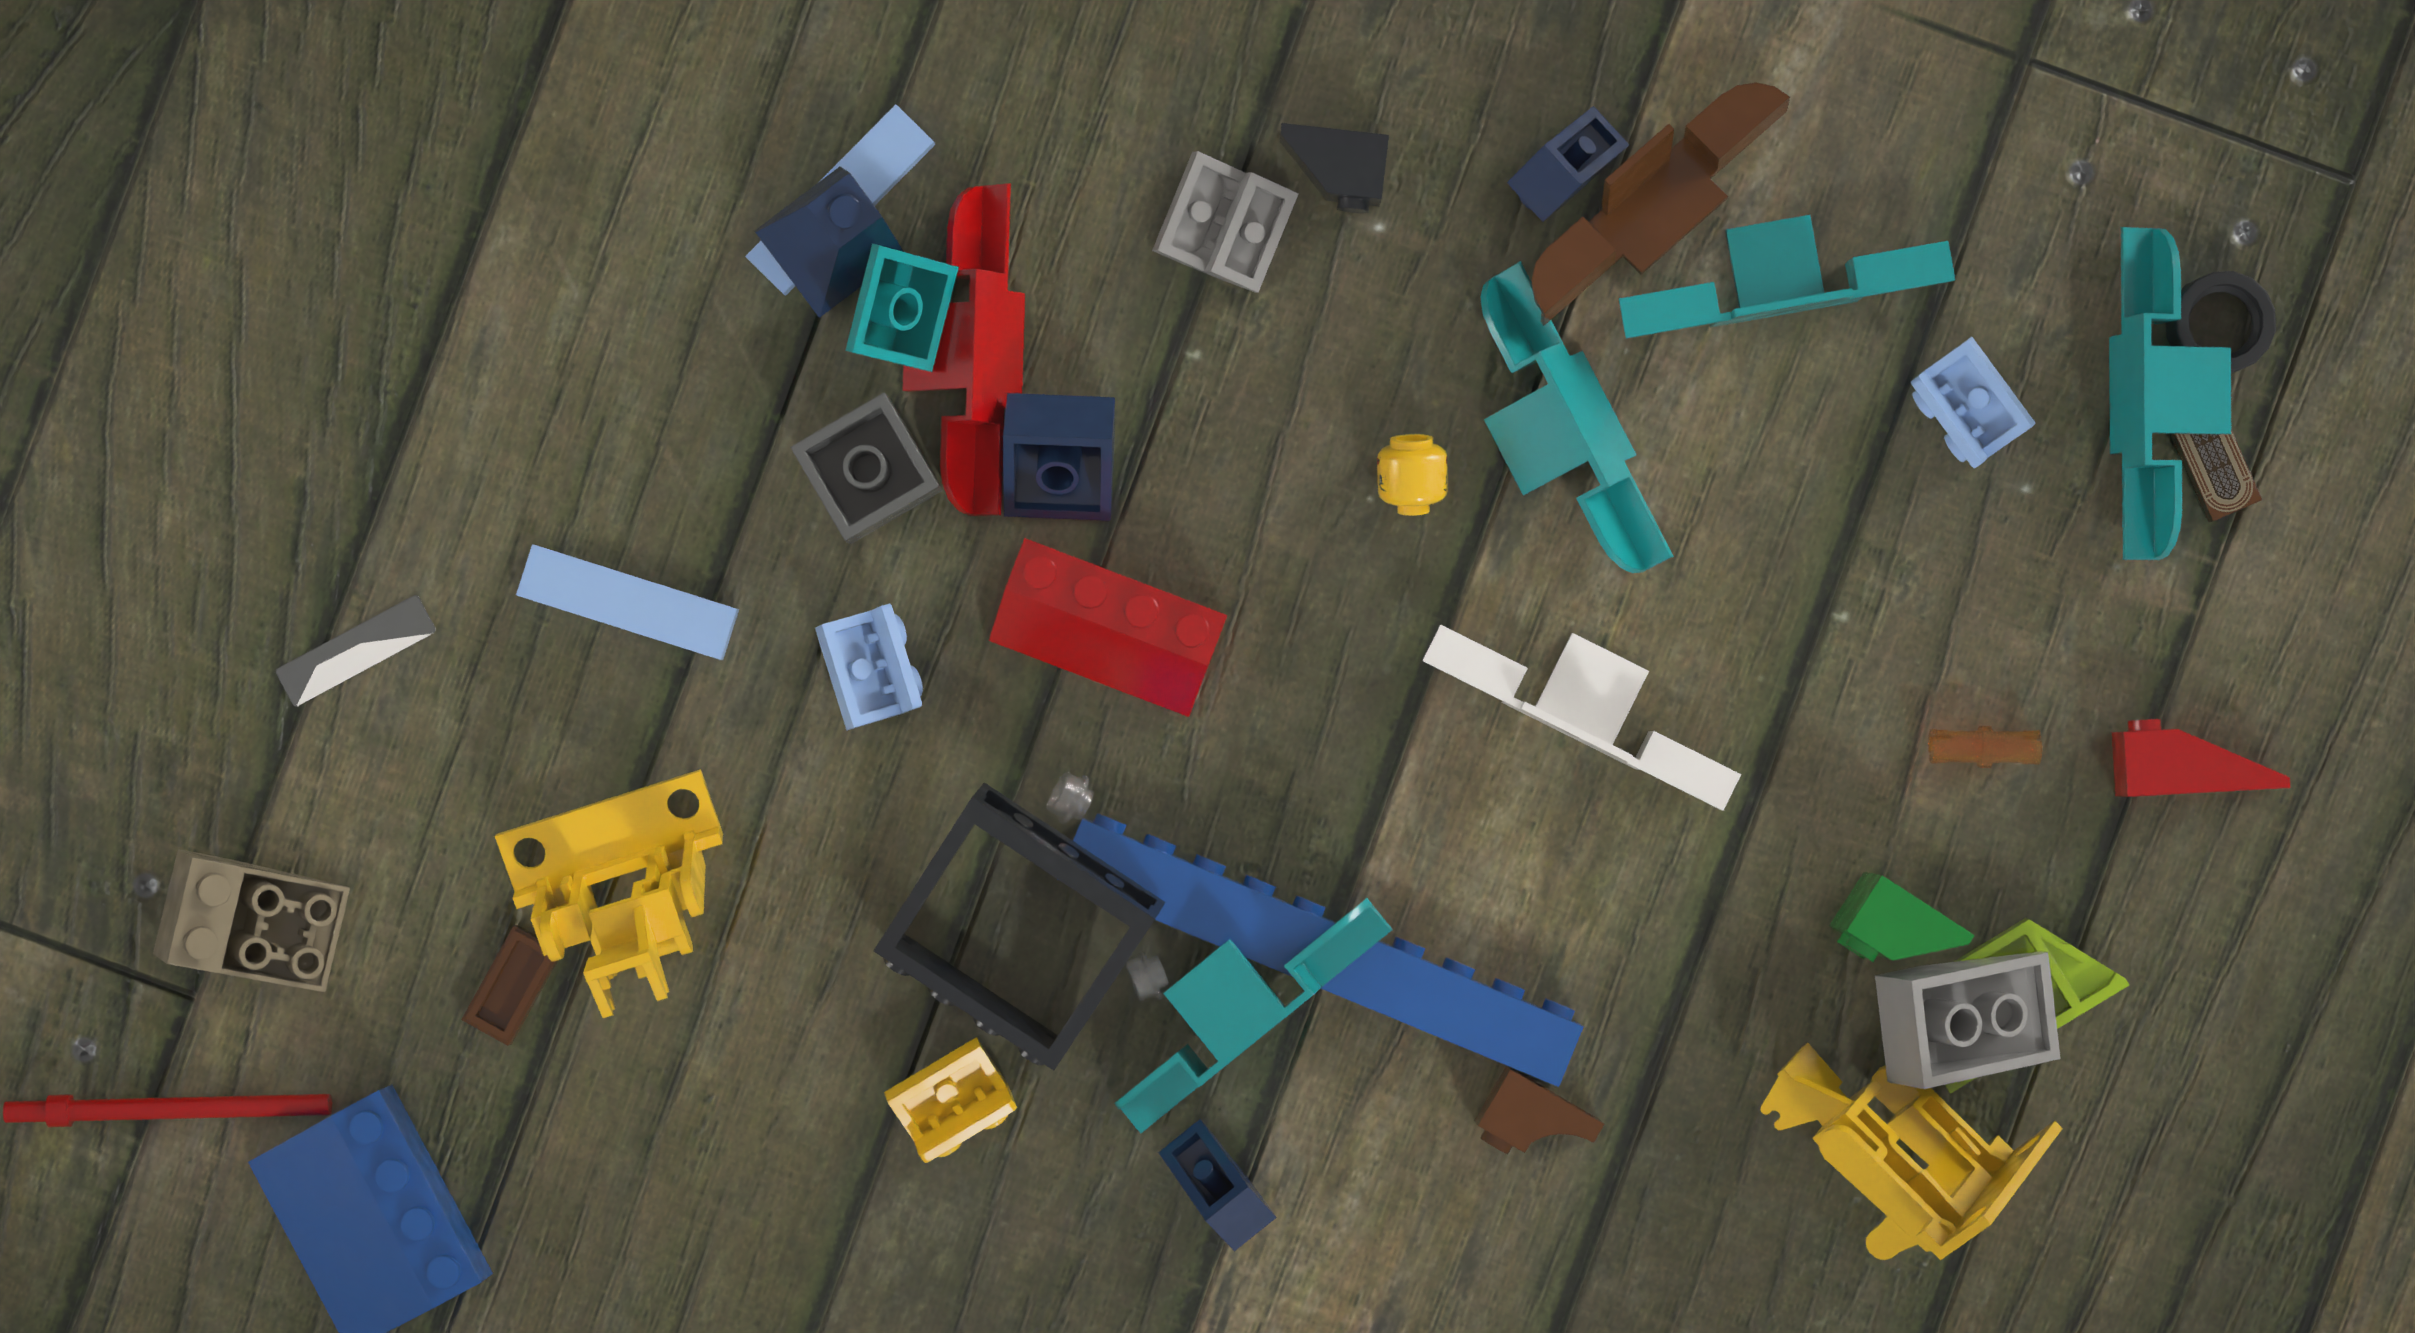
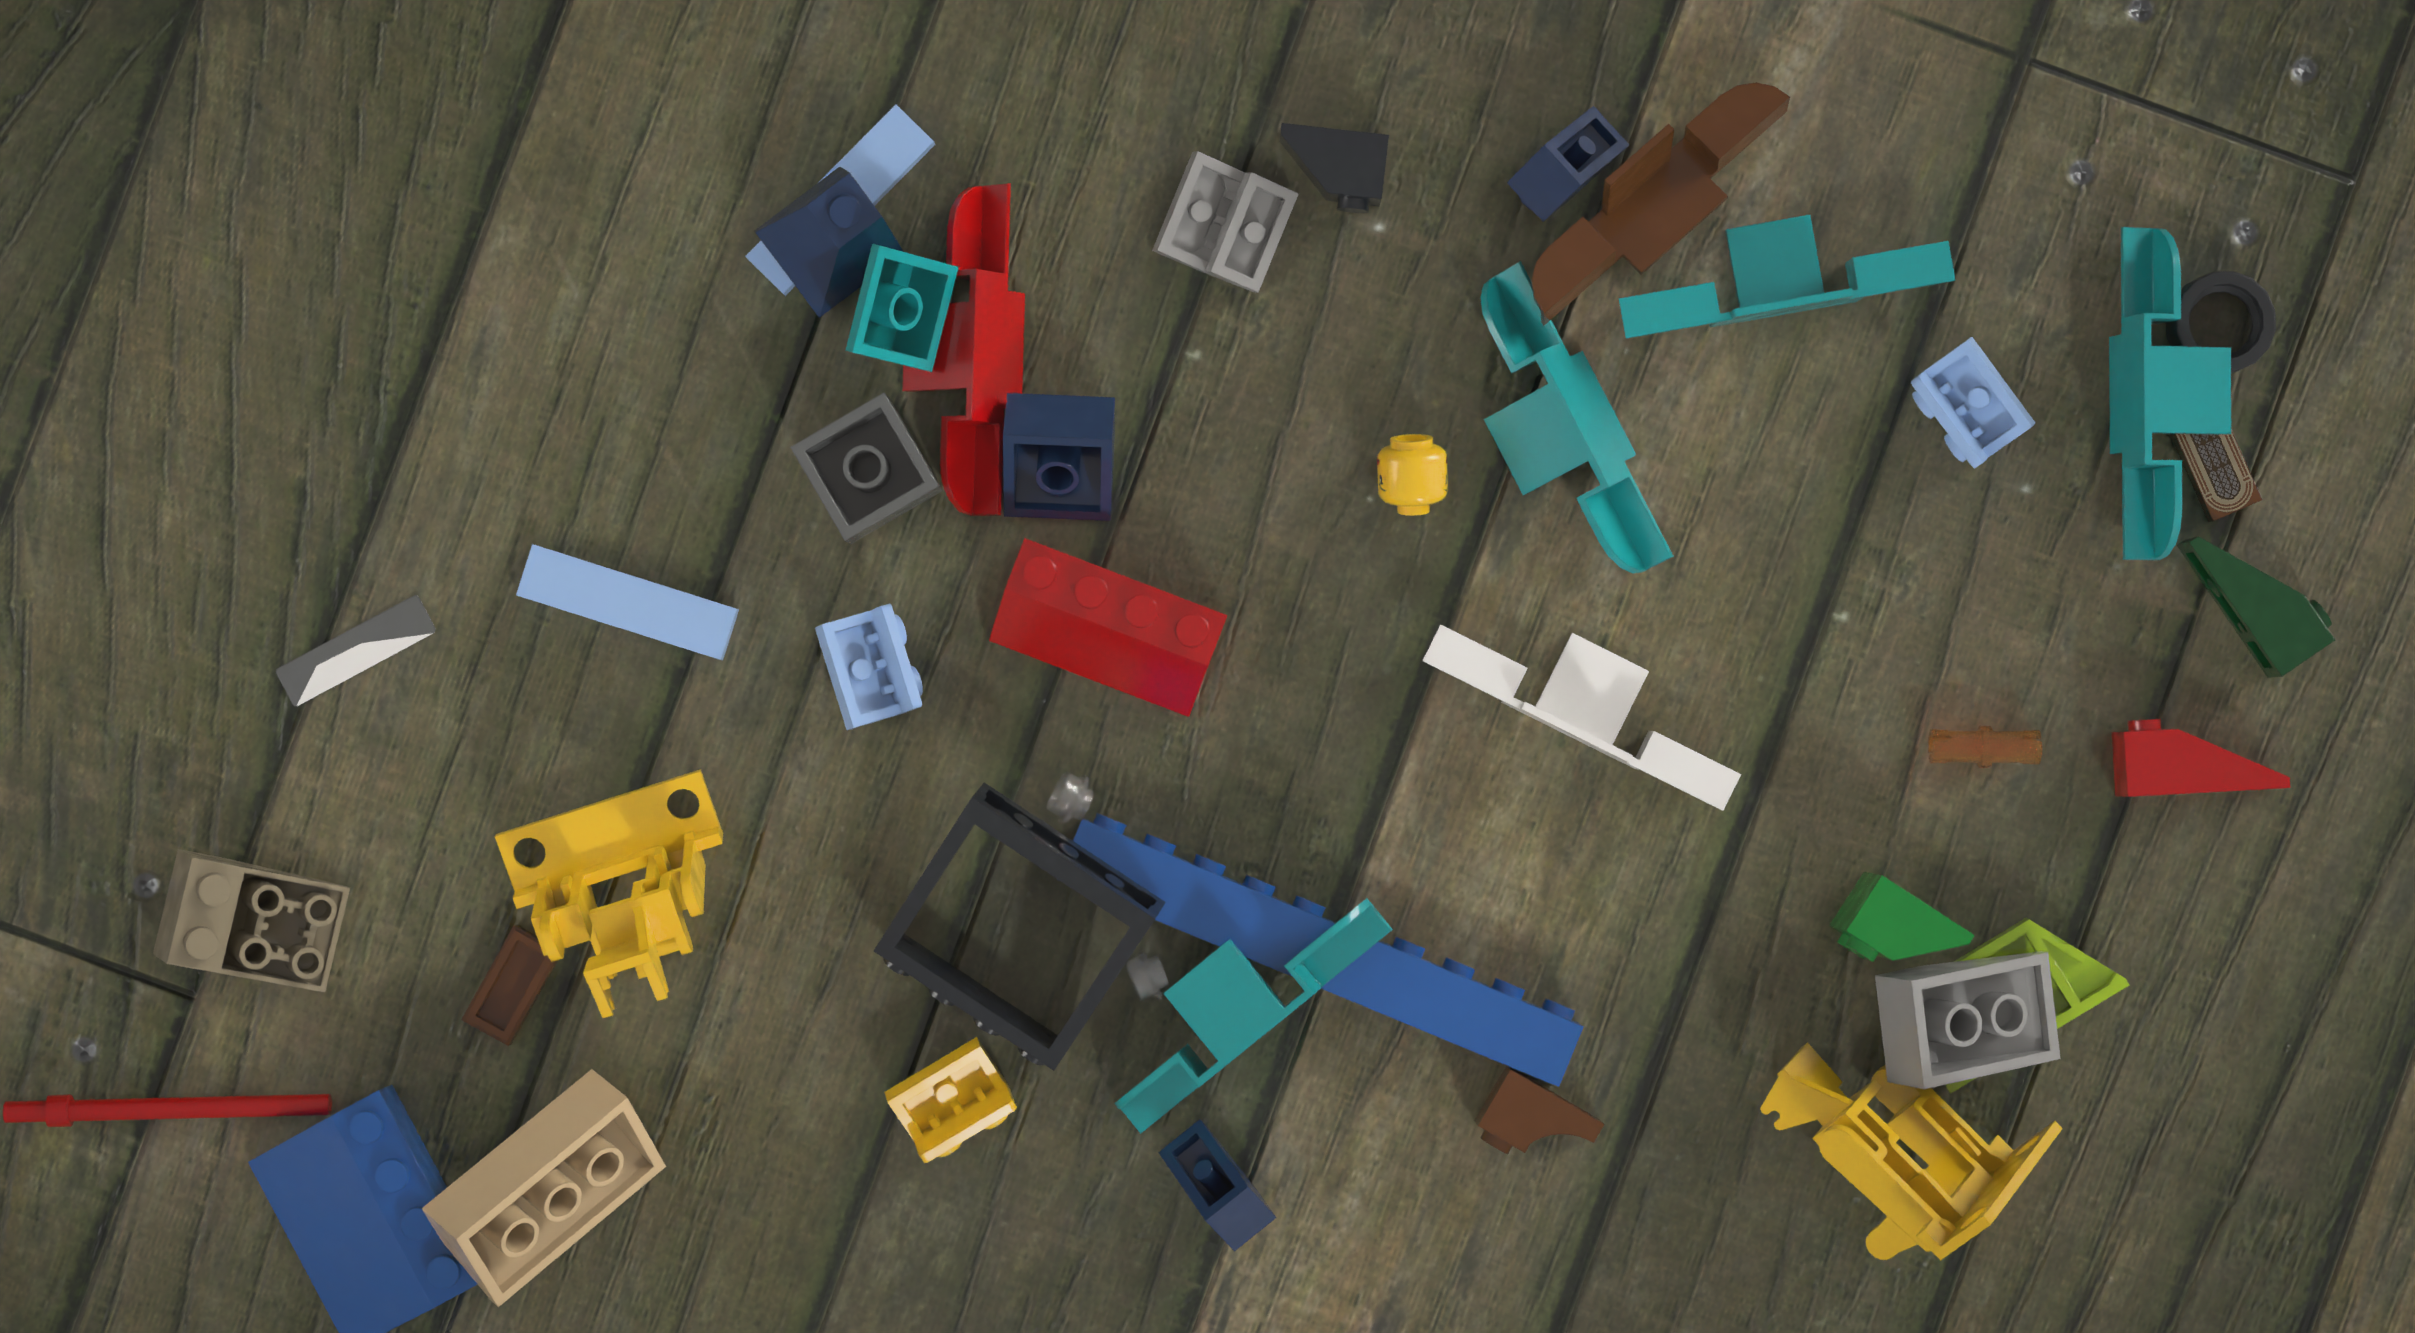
none -> tan slope [422,1069,666,1307]
none -> dark green slope [2177,536,2335,678]

